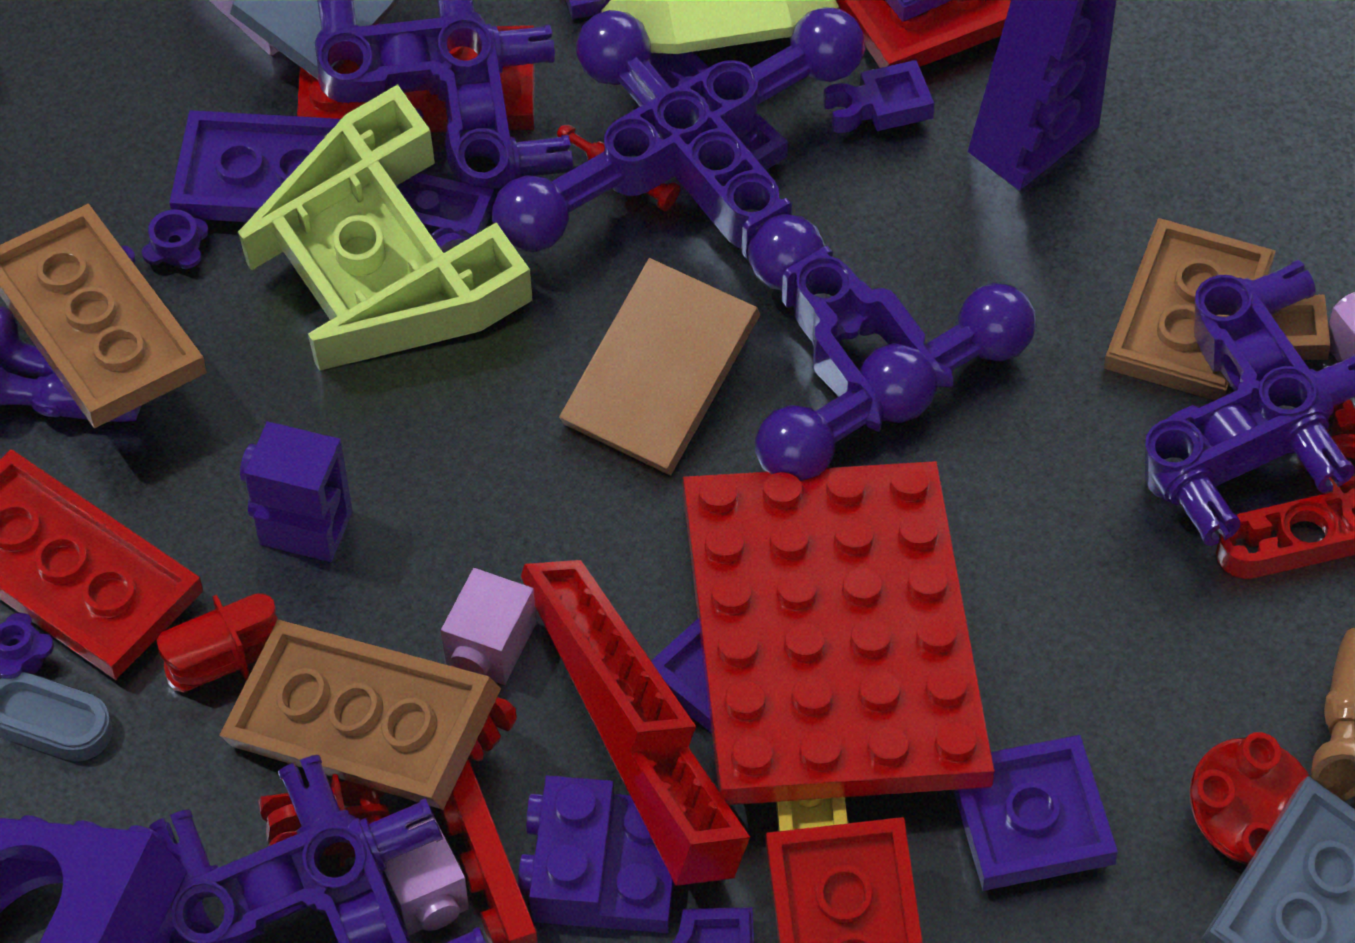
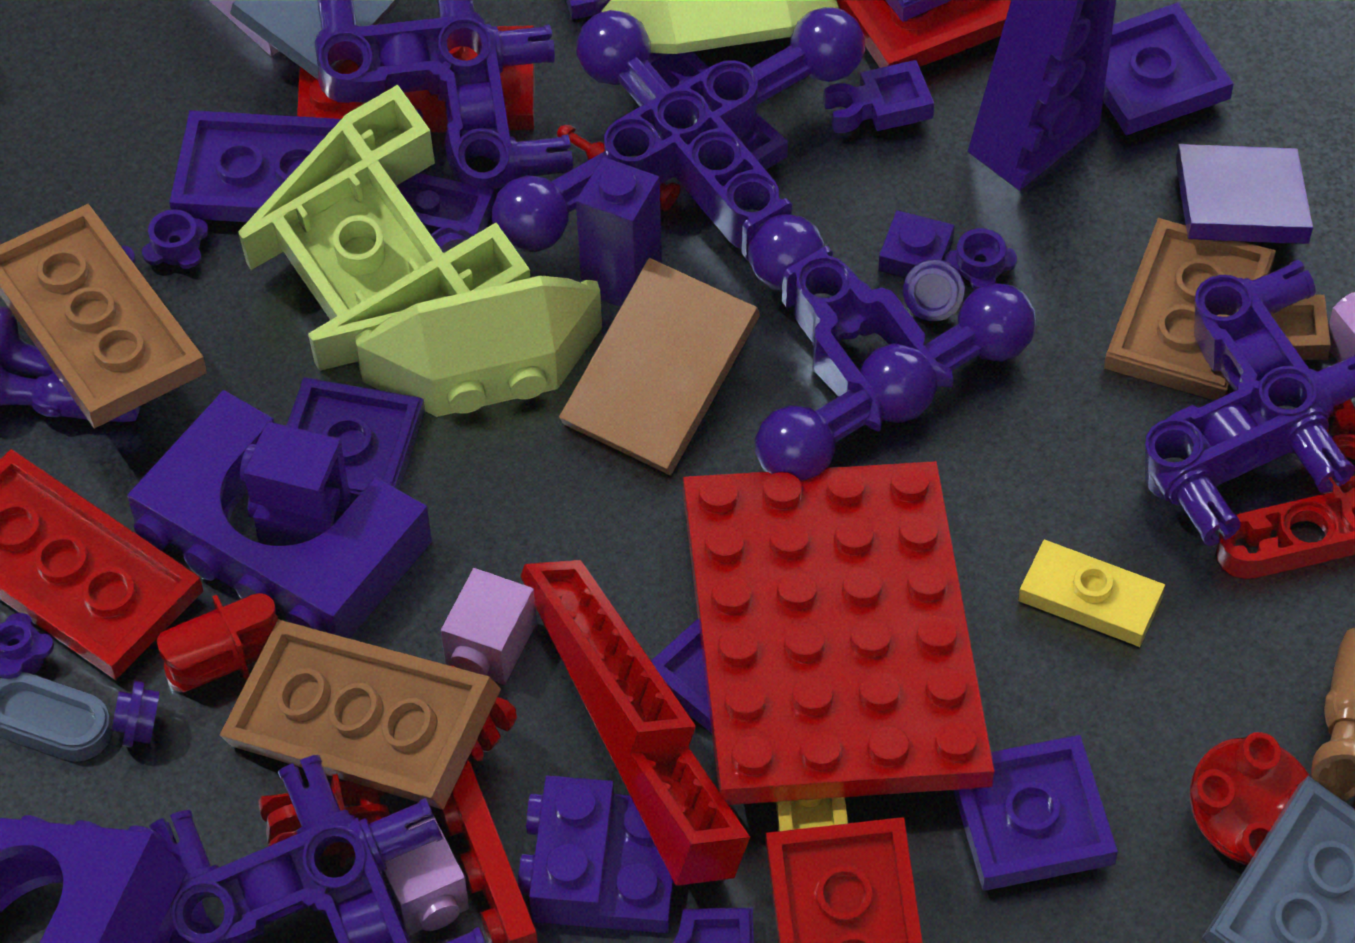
none -> dark purple plate [111,681,160,748]
none -> dark purple arch [127,390,432,639]
none -> dark purple tile [286,377,425,503]
none -> yellowish green wedge [355,276,602,417]
none -> dark purple brick [576,157,662,307]
none -> dark purple plate [878,210,955,278]
none -> plate [903,259,965,321]
none -> dark purple plate [944,228,1017,289]
none -> light yellow plate [1018,539,1165,647]
none -> dark purple plate [1103,2,1234,135]
none -> tile [1176,144,1313,244]

